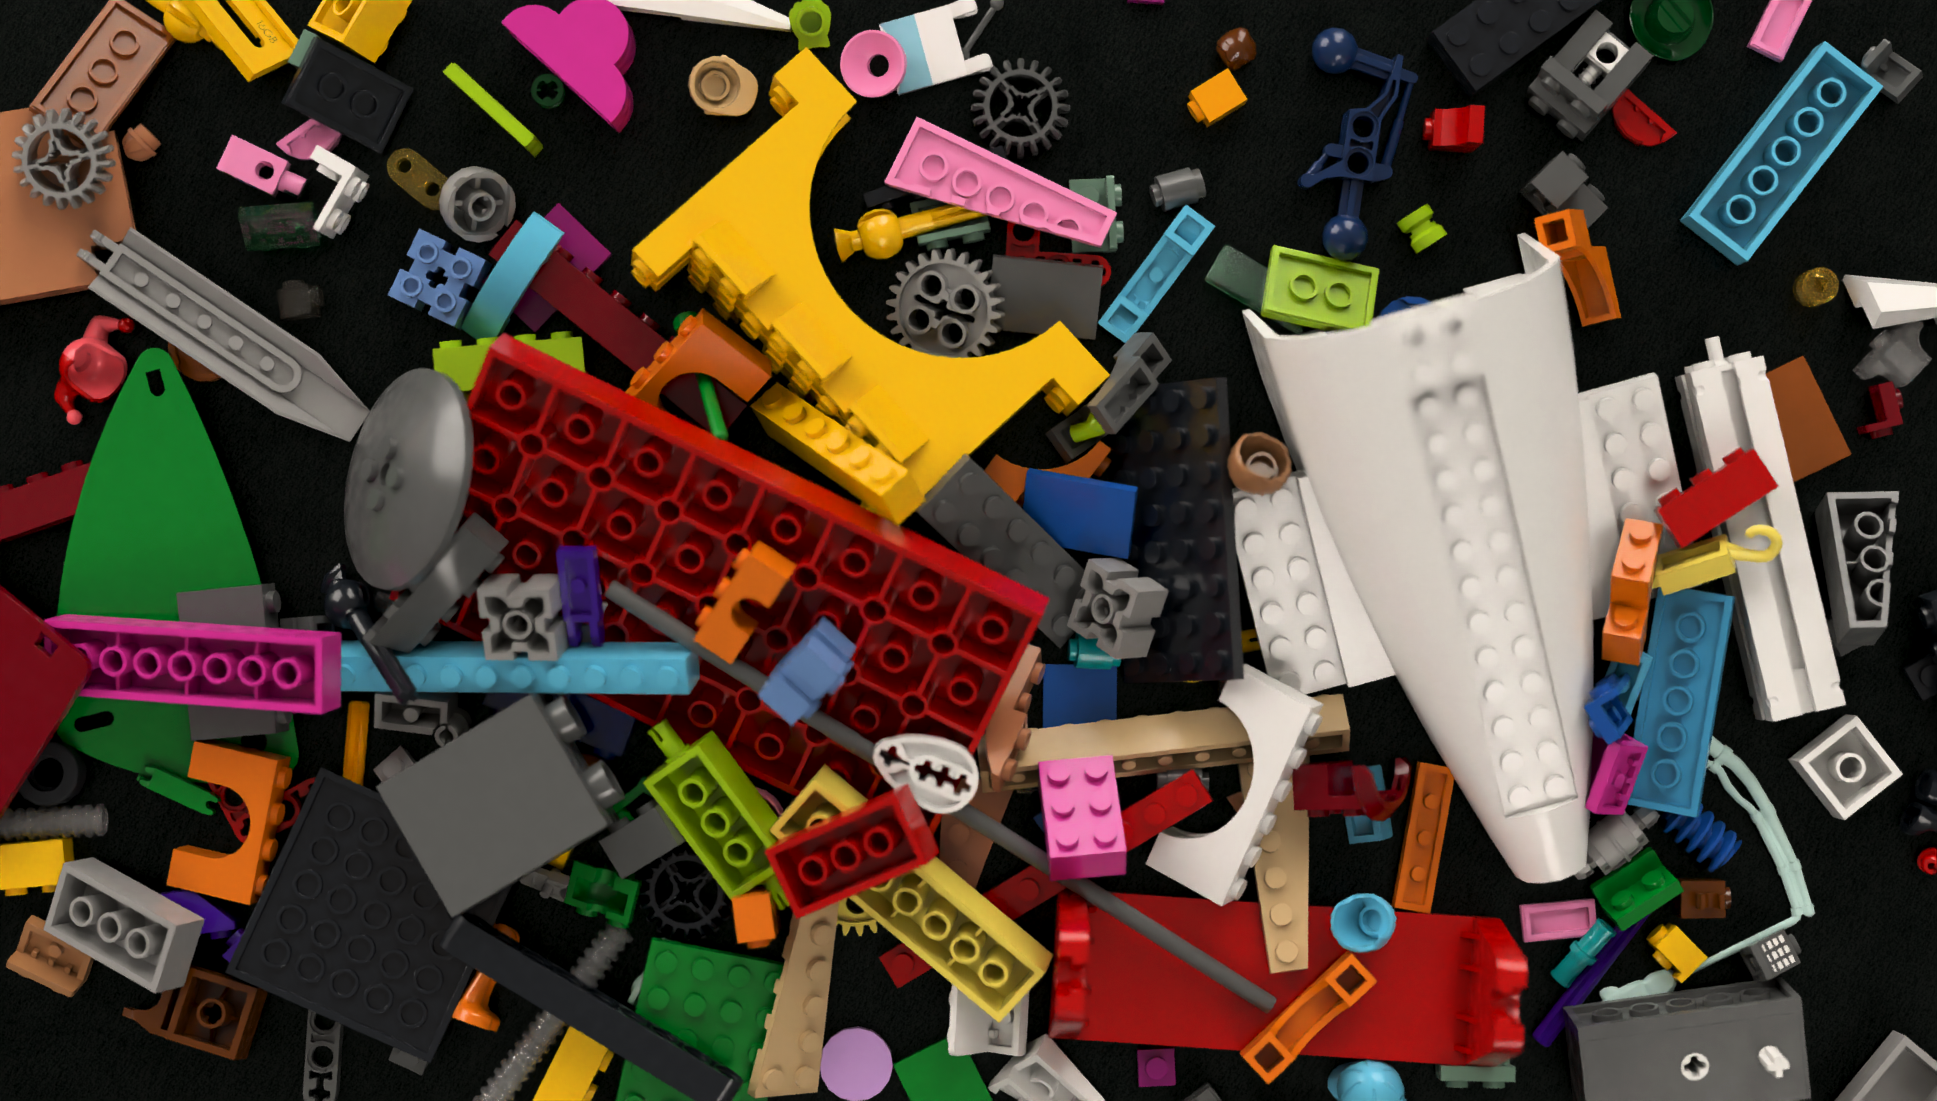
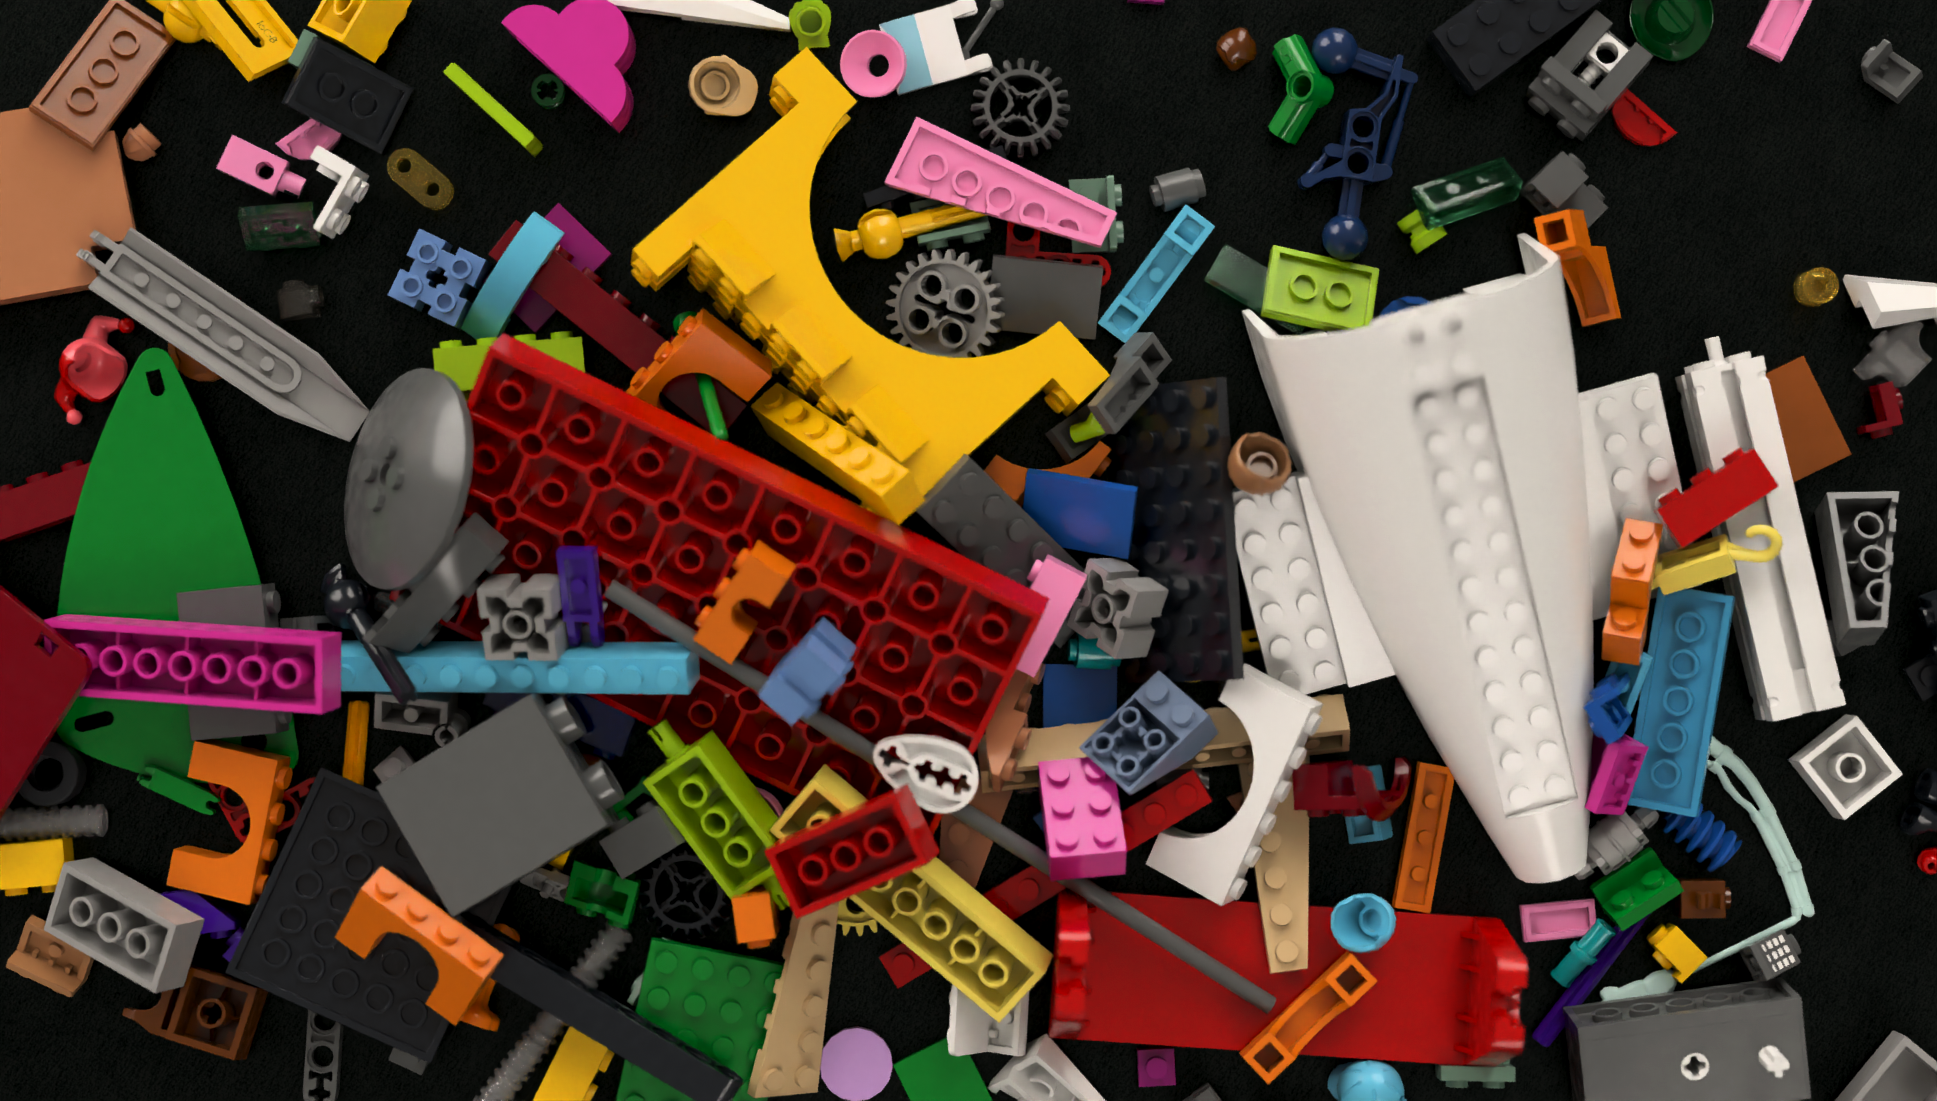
light grey gear [11,108,116,210] -> none
light grey cylinder [439,166,516,243] -> none
light orange brick [1187,68,1247,127] -> none
red arch [1423,105,1485,153] -> none
medium azure brick [1680,41,1883,266] -> none
none -> orange arch [335,866,503,1026]
none -> bright pink brick [1016,554,1087,678]
none -> sand blue slope [1079,670,1218,795]
none -> green piece [1268,34,1334,145]
none -> clear green slope [1411,157,1523,230]

